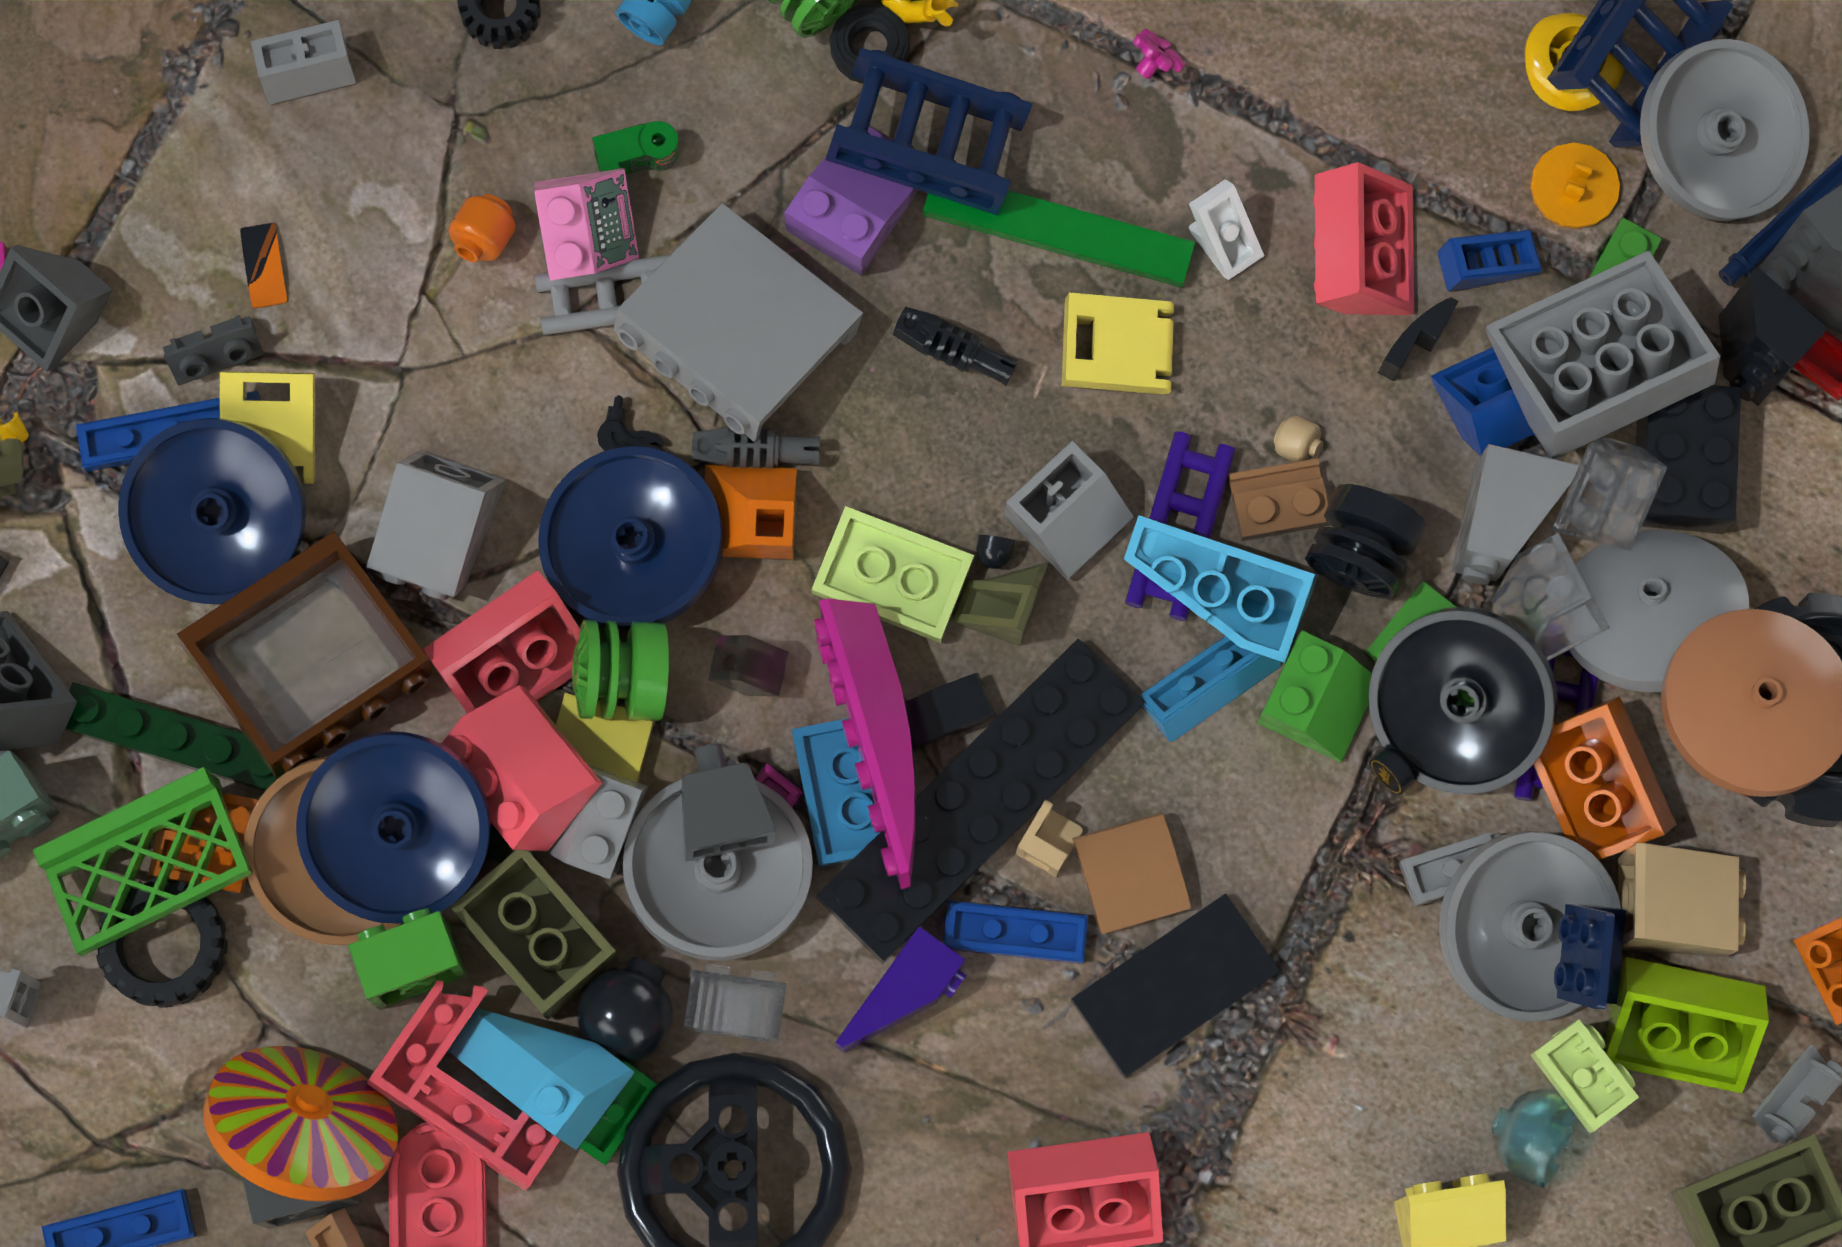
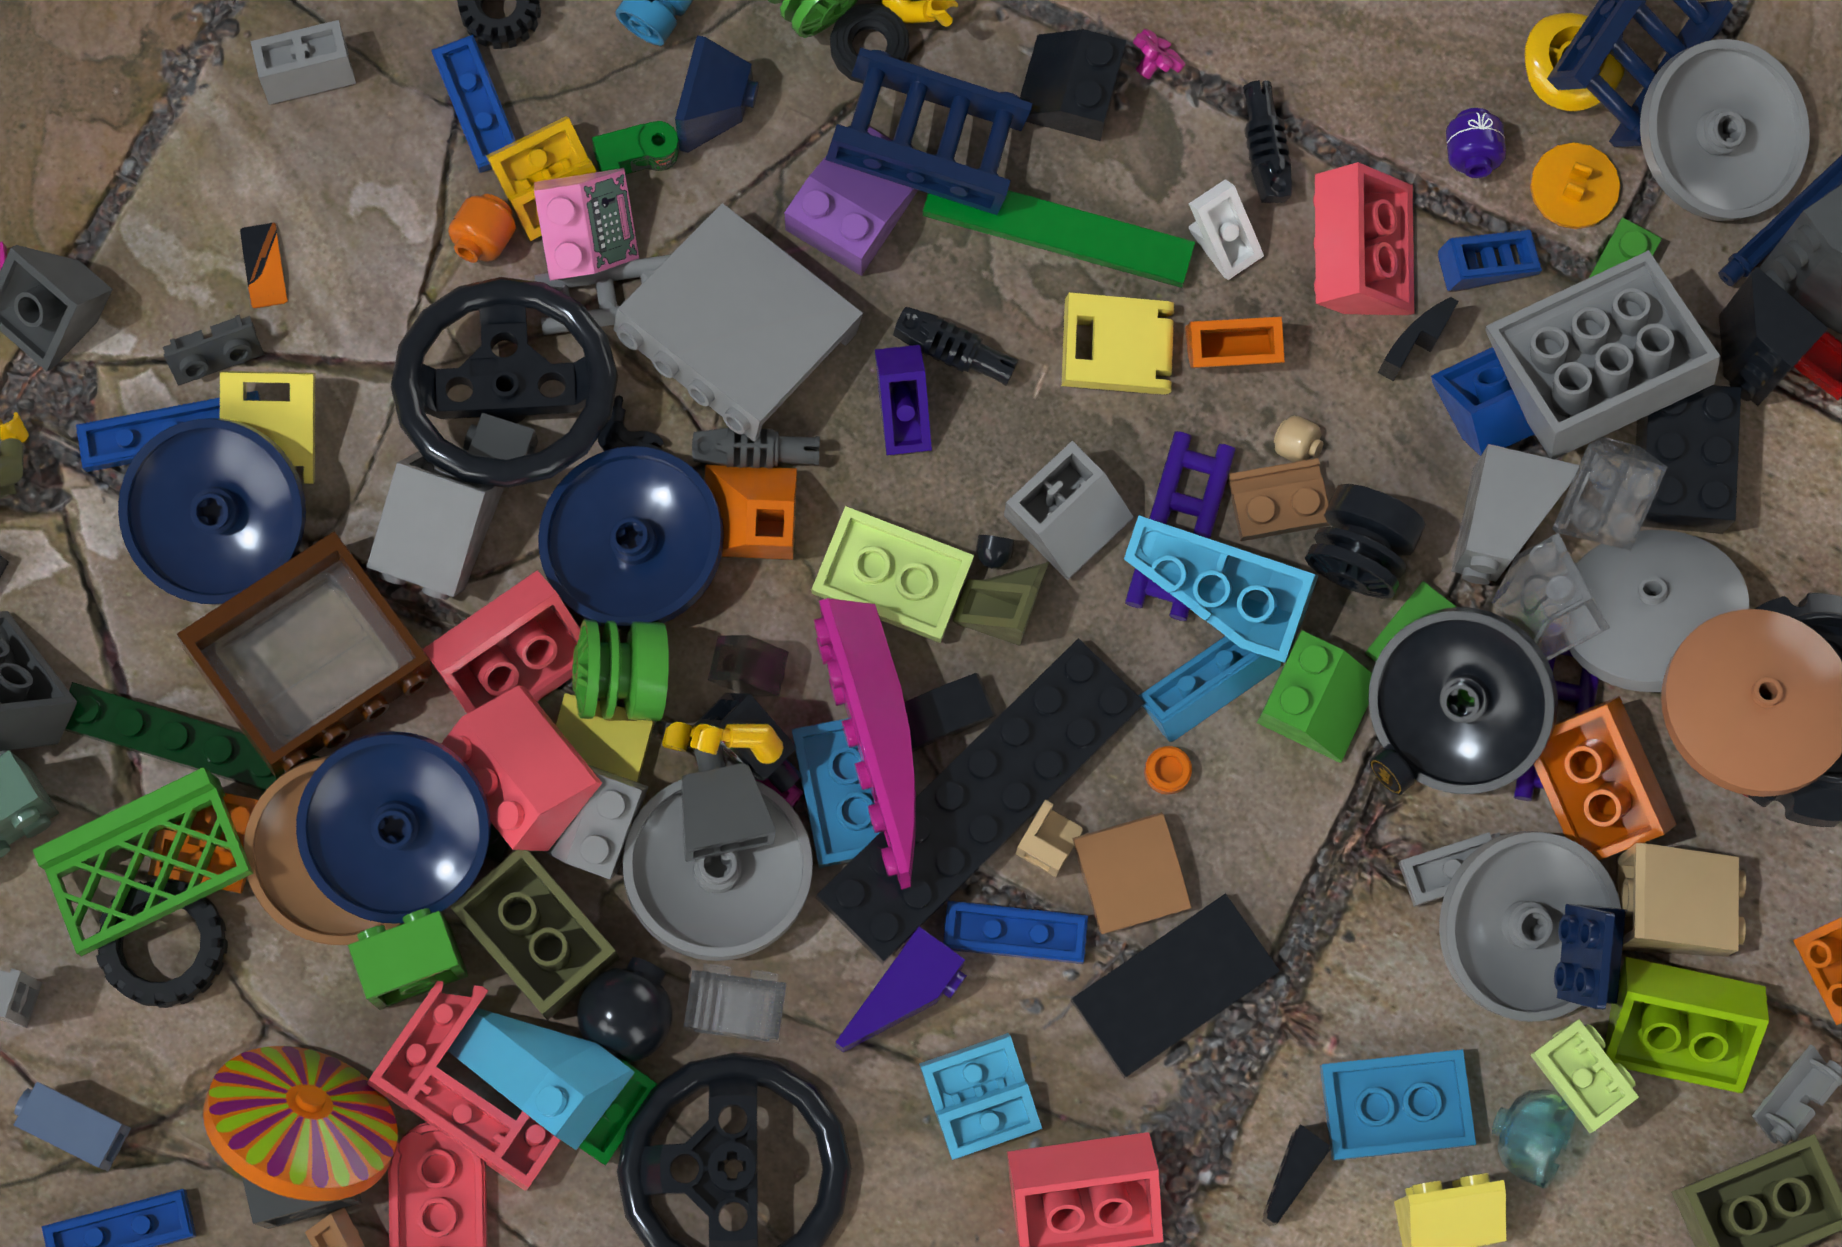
none -> sand blue brick [14,1082,131,1171]
none -> black piece [390,277,618,488]
none -> blue tile [431,35,516,173]
none -> dark grey brick [463,413,539,460]
none -> yellow slope [486,116,597,241]
none -> torso [662,693,801,793]
none -> dark blue slope [675,35,759,153]
none -> dark purple slope [875,345,932,455]
none -> medium azure slope [919,1033,1042,1160]
none -> black slope [1020,29,1127,141]
none -> orange tile [1144,746,1192,795]
none -> orange brick [1185,317,1285,368]
none -> black hinge [1243,80,1292,203]
none -> black slope [1262,1124,1330,1227]
none -> dark azure plate [1320,1049,1476,1161]
none -> dark purple head [1446,108,1506,178]

